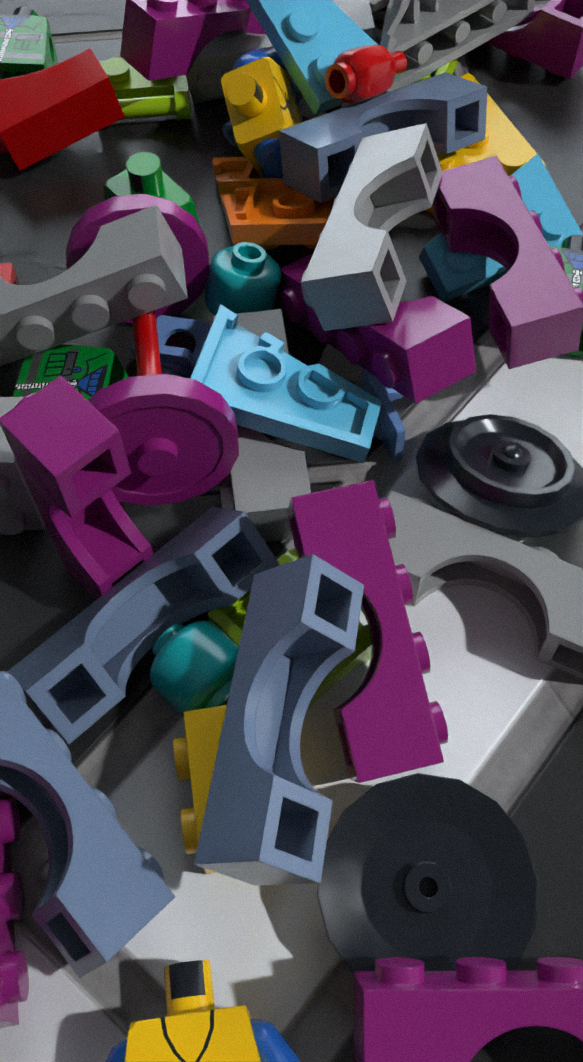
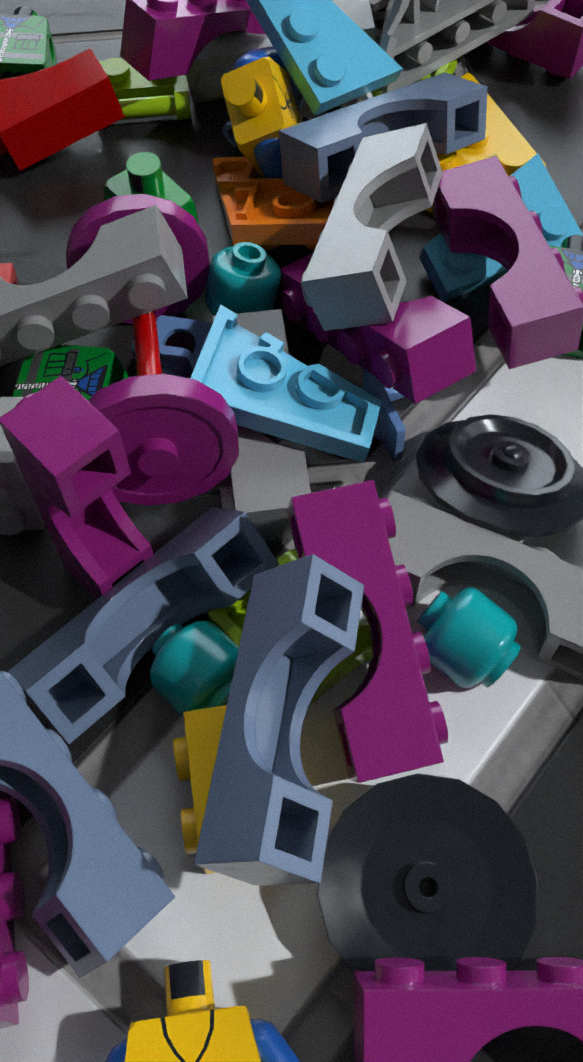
red plant [325,45,407,103] -> none
none -> teal head [416,587,521,688]

